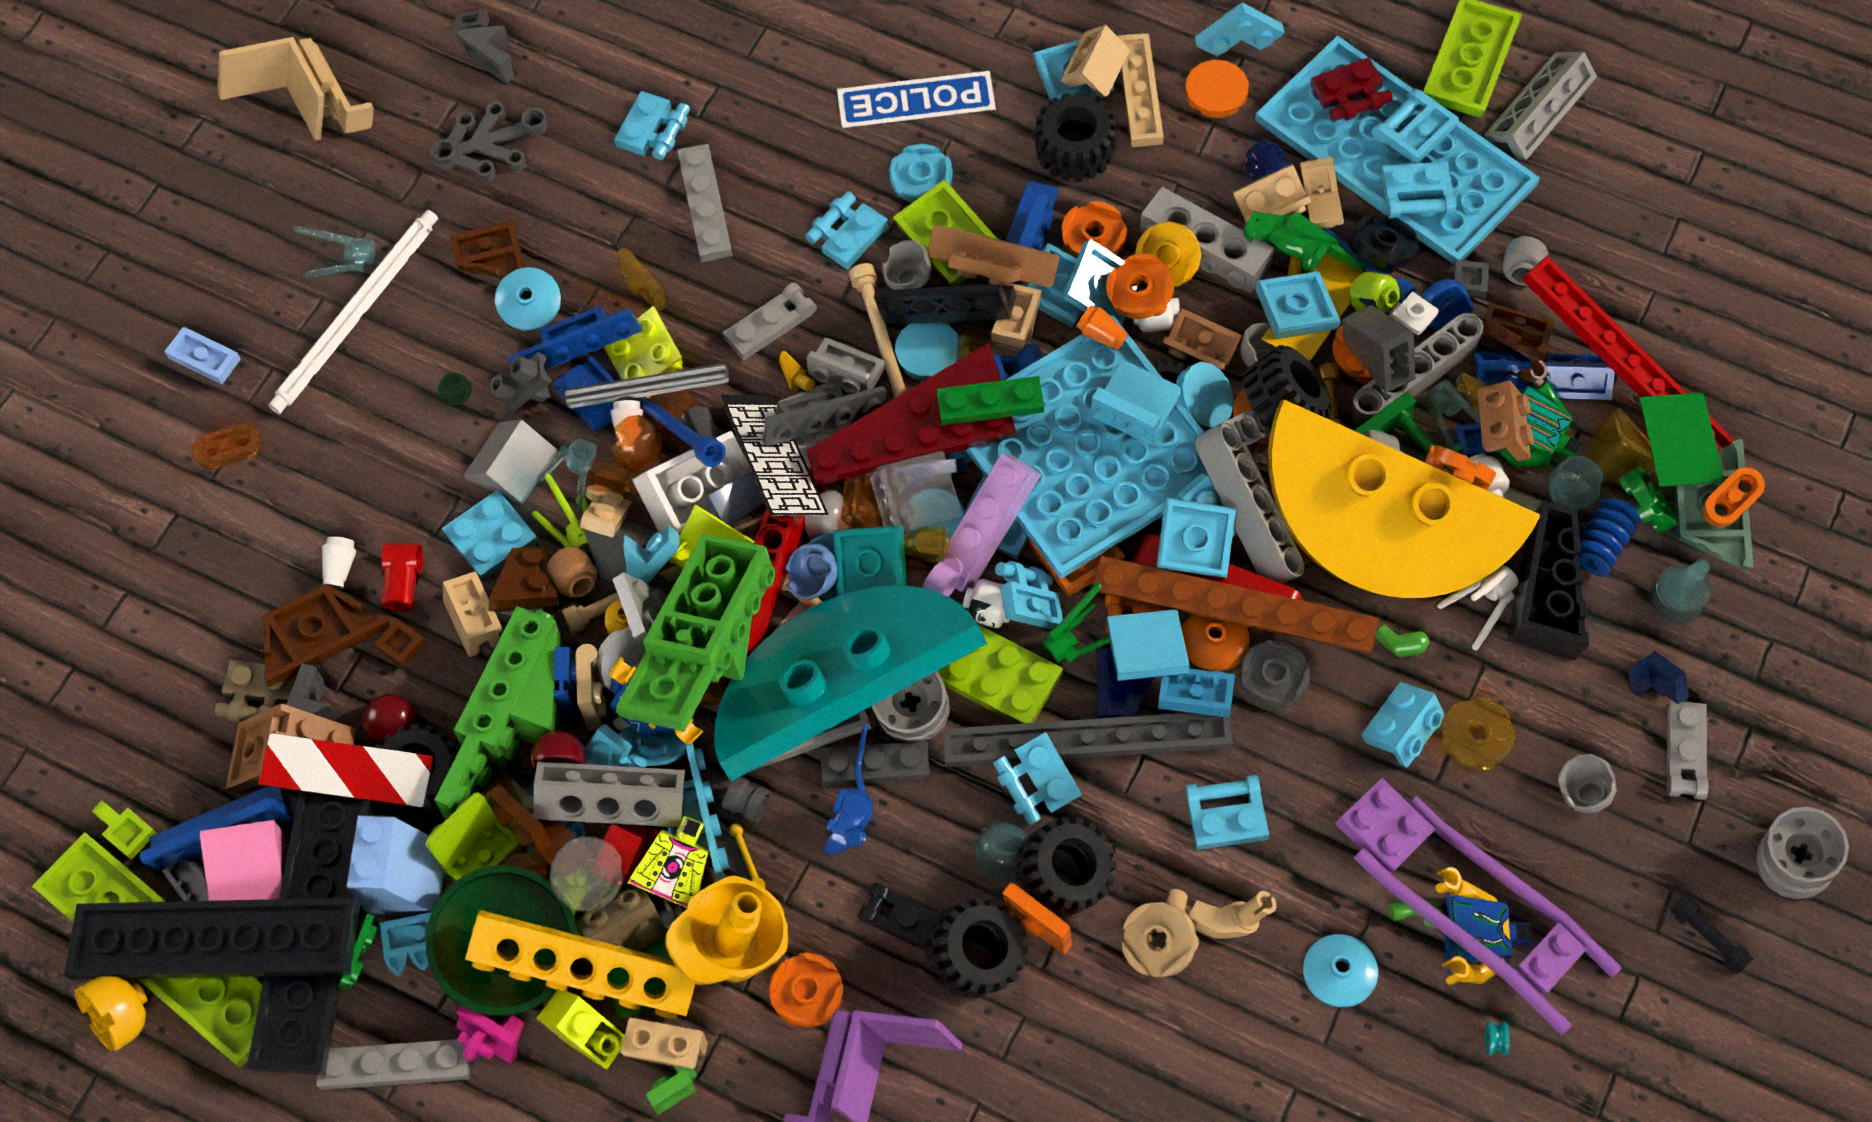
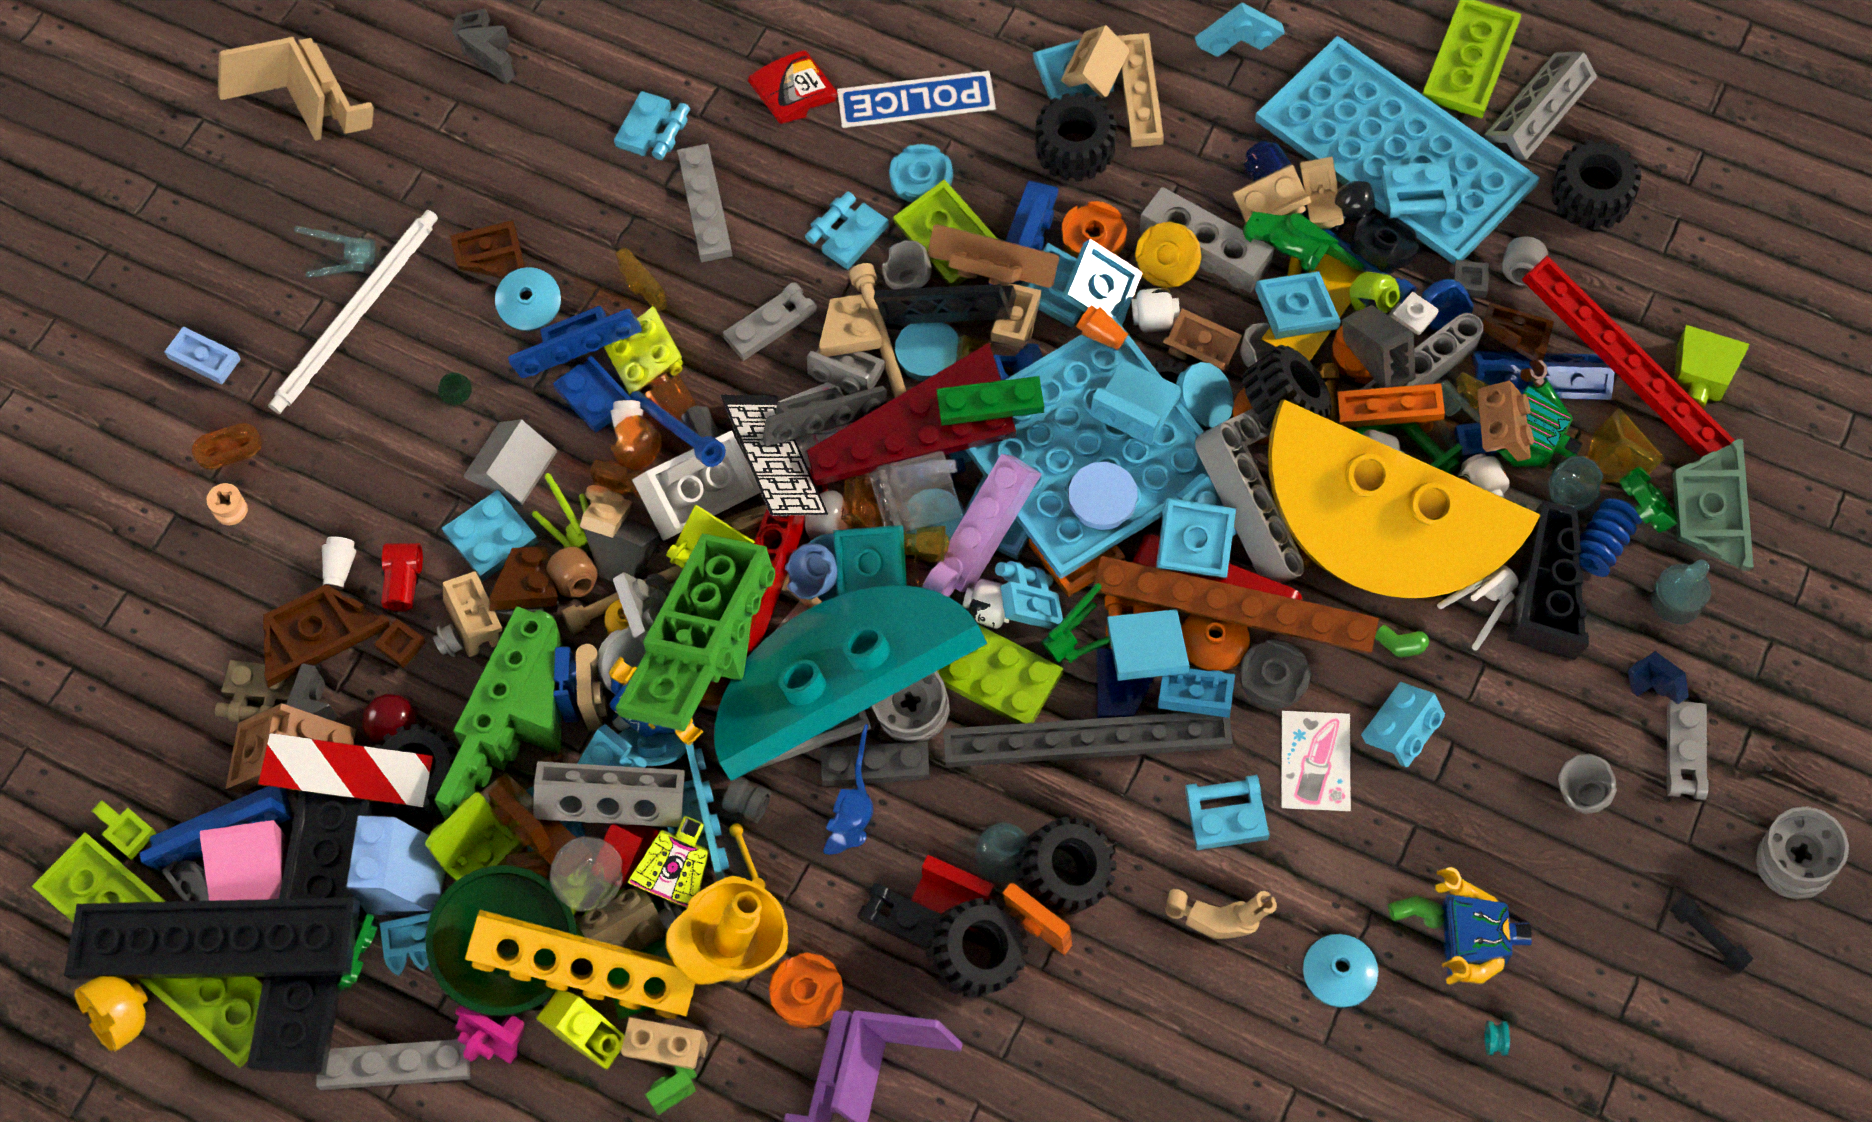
dark grey plant [429,101,548,182] -> none
dark grey hips [491,352,551,414] -> none
dark red hair [531,731,586,767] -> none
clear light blue plant [538,439,598,514] -> none
axle [564,363,729,409] -> none
medium azure slope [624,525,680,584] -> none
sand blue slope [704,471,765,524] -> none
yellow bar [779,351,815,392] -> none
medium azure plate [993,732,1082,825] -> none
orange plate [1106,254,1175,319] -> none
tan plate [1122,902,1199,977] -> none
orange tile [1185,60,1249,118] -> none
dark red plate [1310,57,1393,122] -> none
medium lavender plate [1335,778,1622,1036] -> none
medium azure plate [1371,89,1459,163] -> none
orange plate [1425,445,1496,490] -> none
clear yellow plate [1441,698,1516,771] -> none
green sticker [1640,392,1724,487] -> none
orange plate [1702,467,1765,528] -> none
none -> light nougat wheel [207,483,248,526]
none -> light grey plate [433,624,464,657]
none -> red slope [748,50,838,124]
none -> tan wing [818,294,882,357]
none -> red panel [911,855,995,933]
none -> light blue tile [1068,462,1138,530]
none -> white sticker [1281,711,1351,811]
none -> black piece [1332,181,1375,232]
none -> orange piece [1337,383,1445,433]
none -> black tyre [1551,139,1642,230]
none -> lime torso [1674,325,1750,409]

